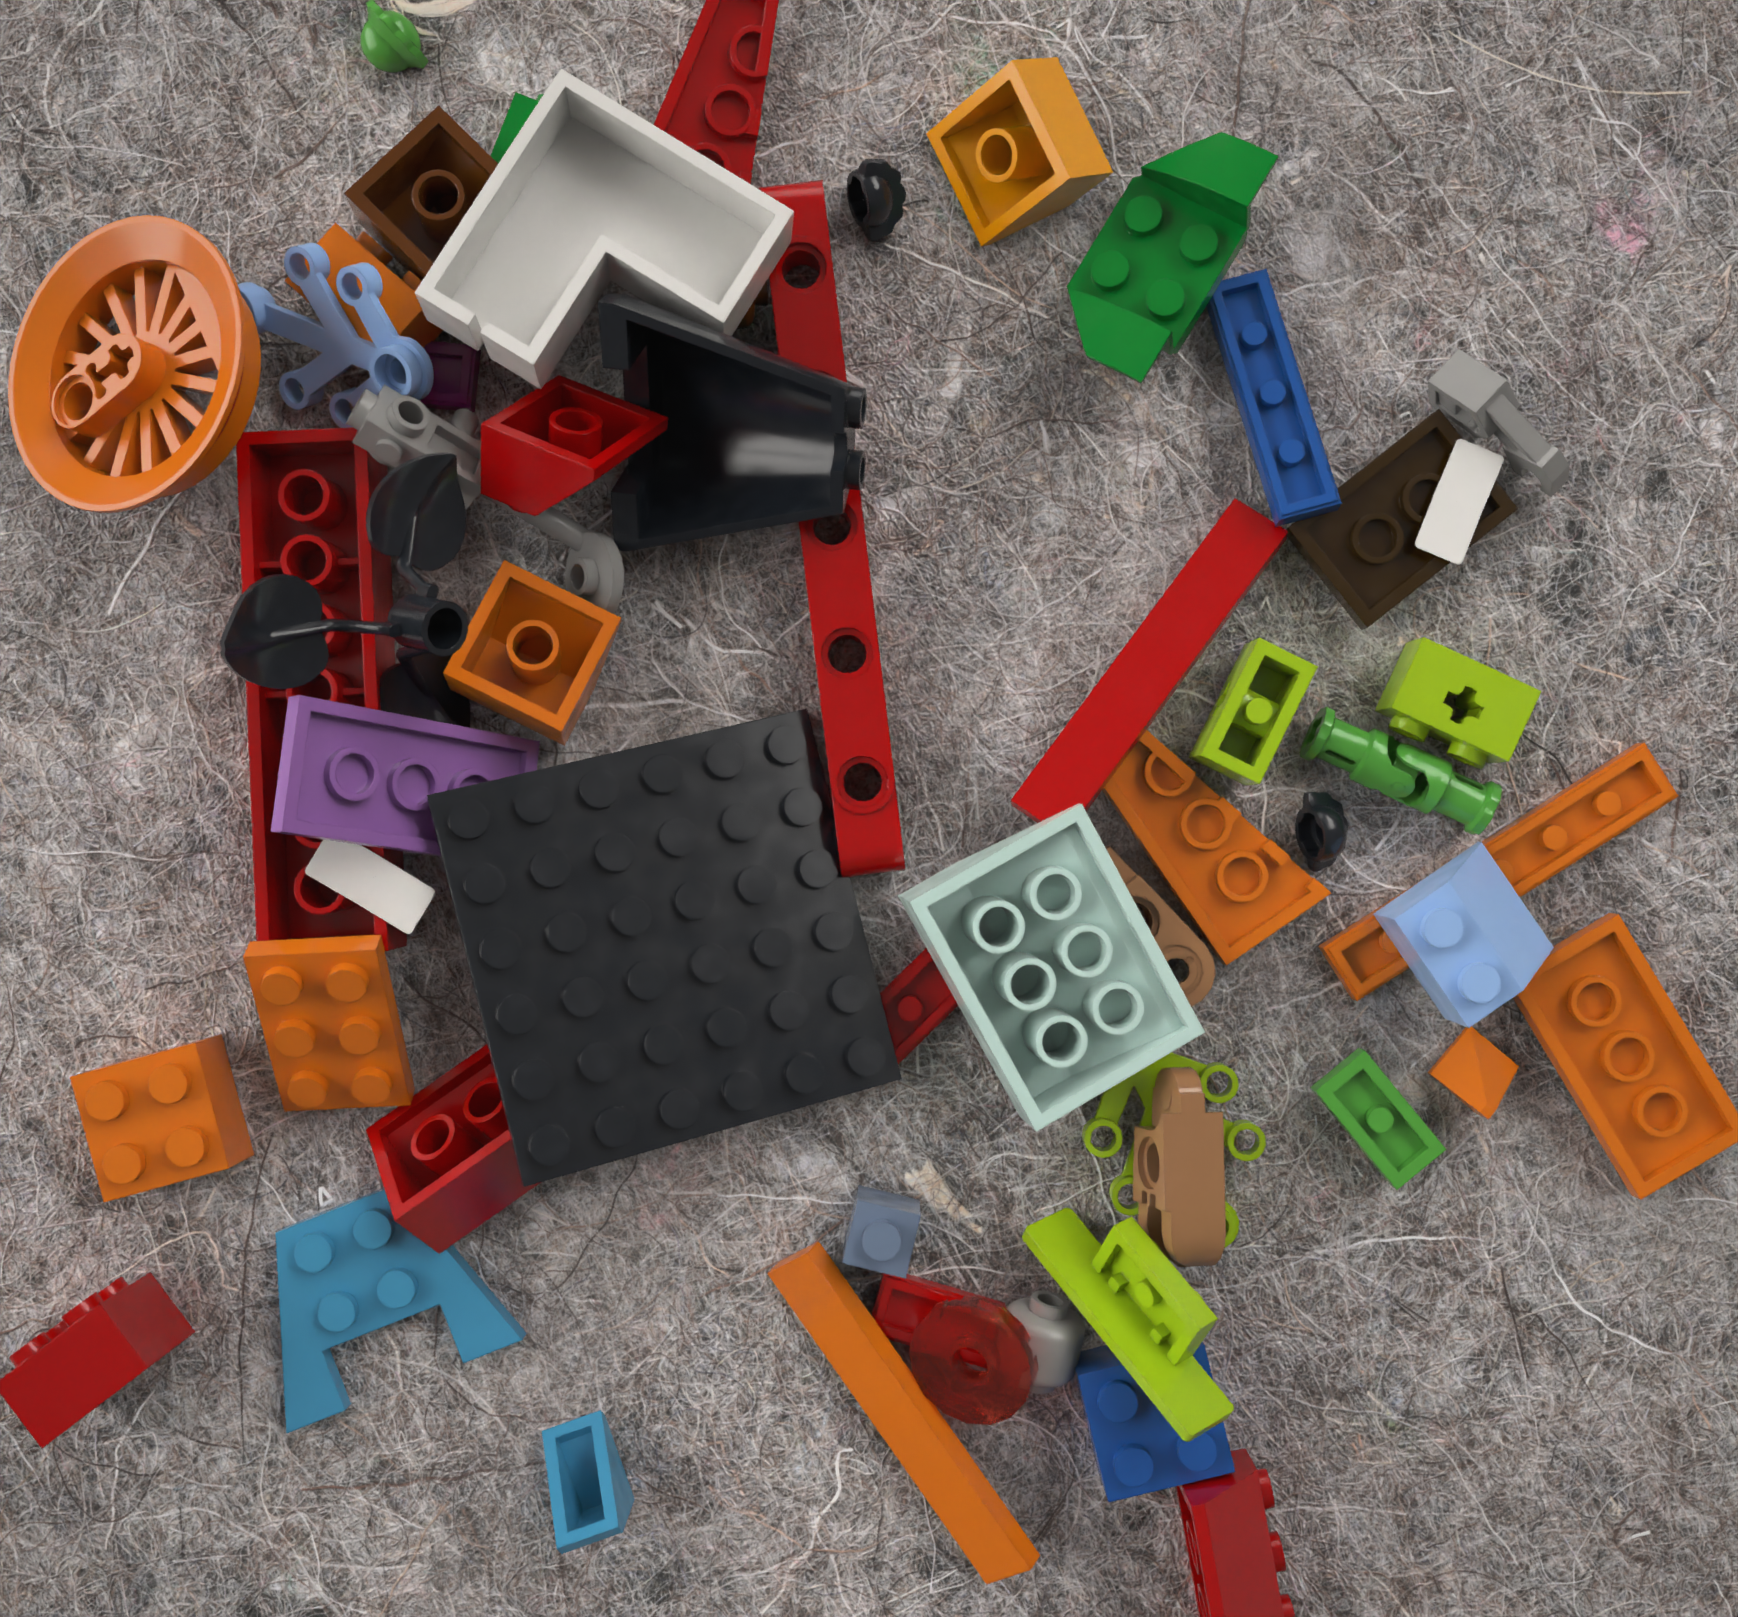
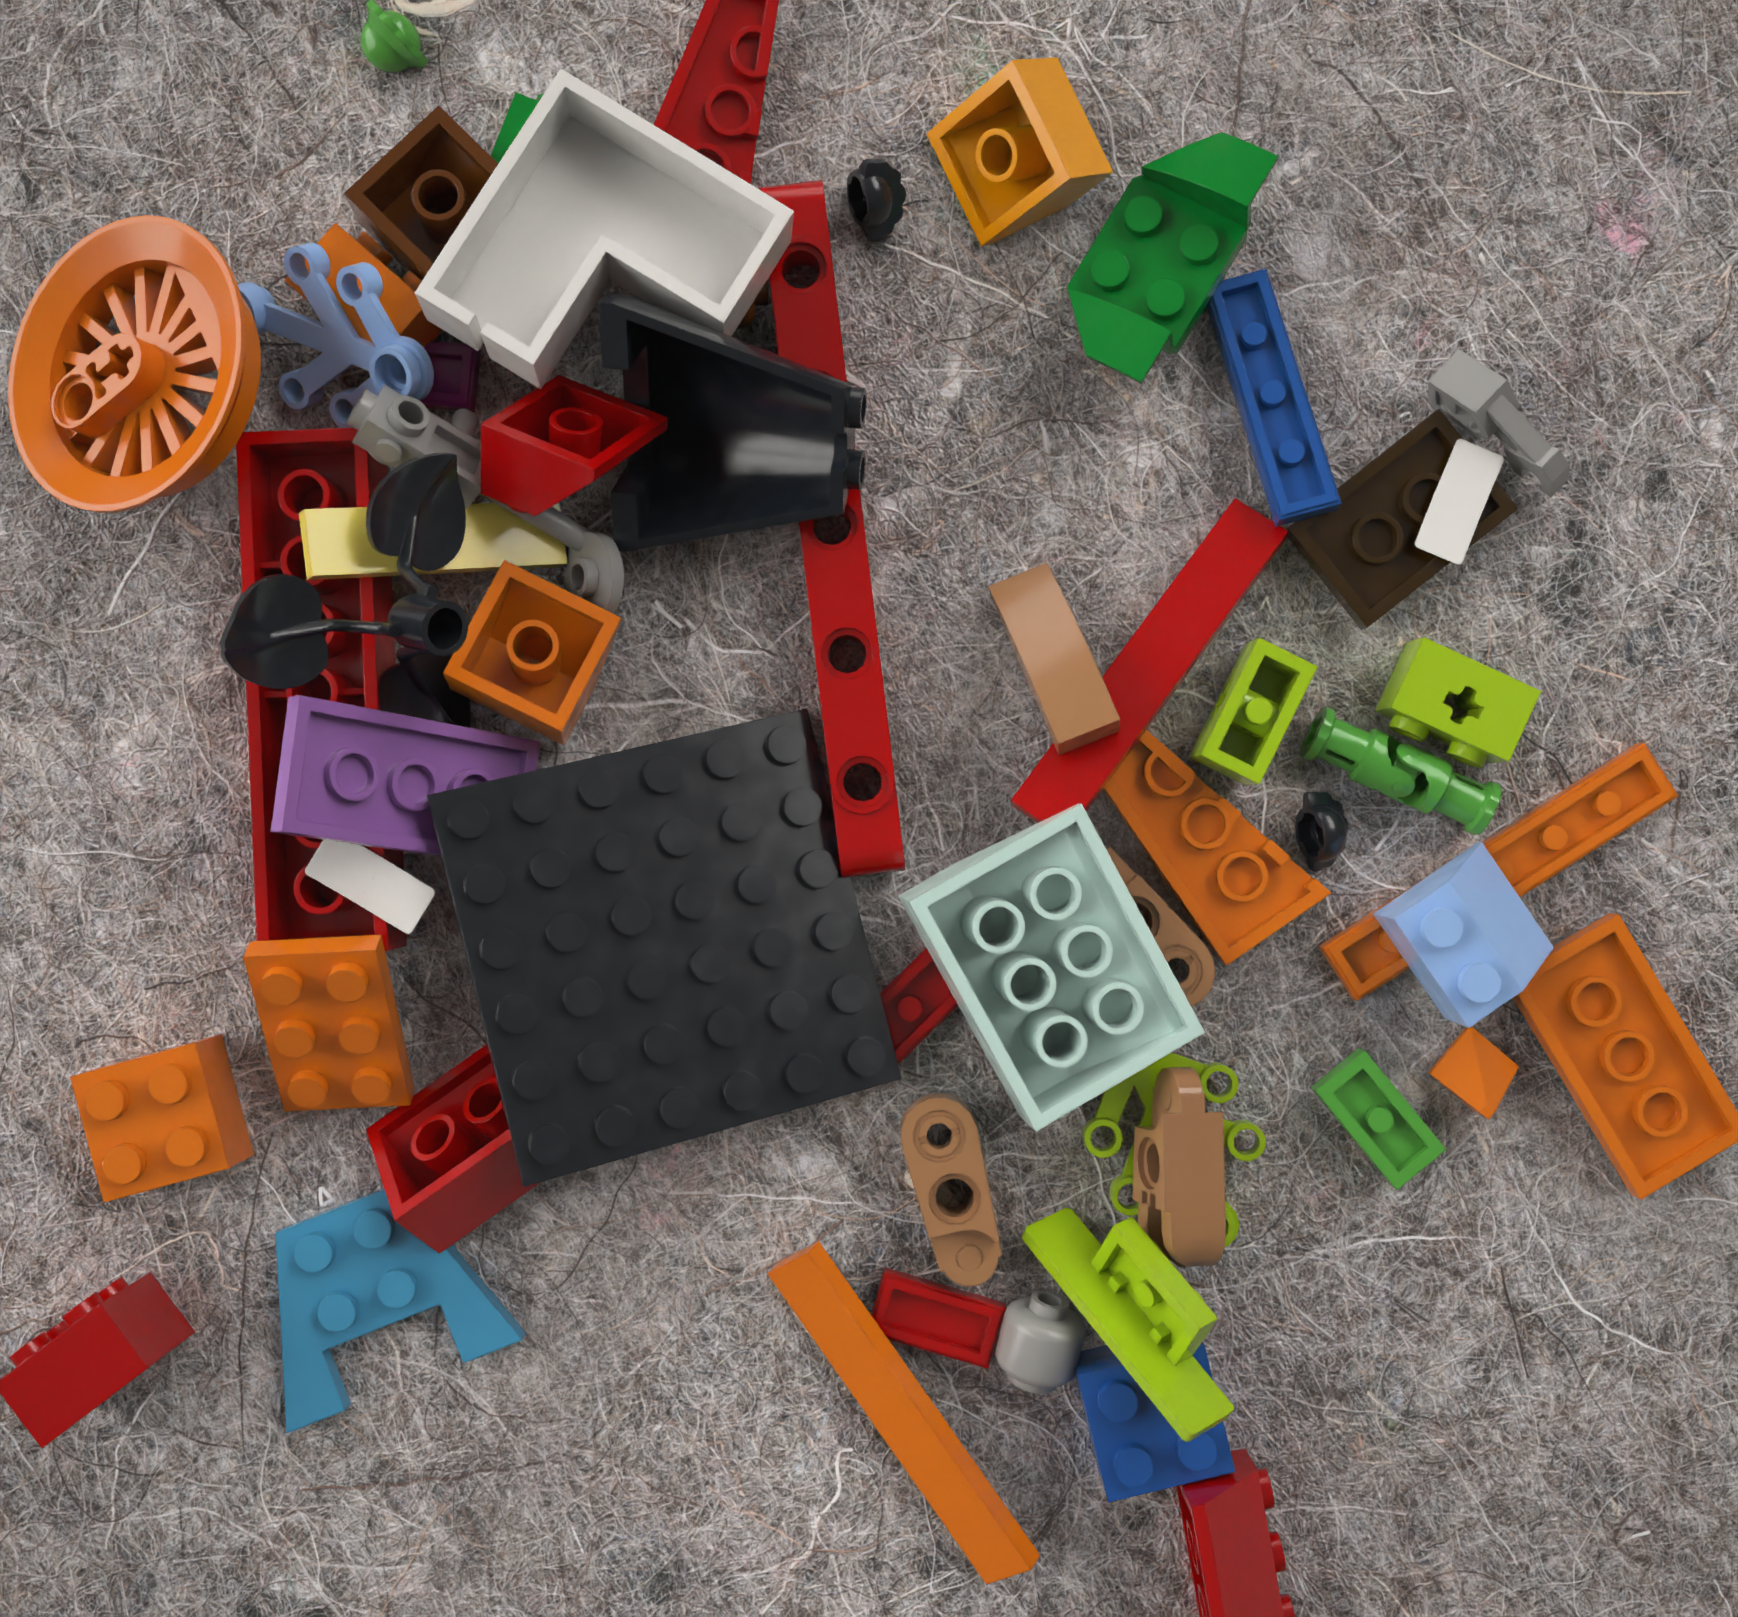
dark azure slope [542,1410,635,1554] -> none
sand blue brick [842,1185,921,1279] -> none
clear red tile [909,1296,1039,1425] -> none
none -> light yellow tile [299,502,567,580]
none -> medium nougat piece [900,1093,1002,1286]
none -> medium nougat slope [988,563,1120,755]

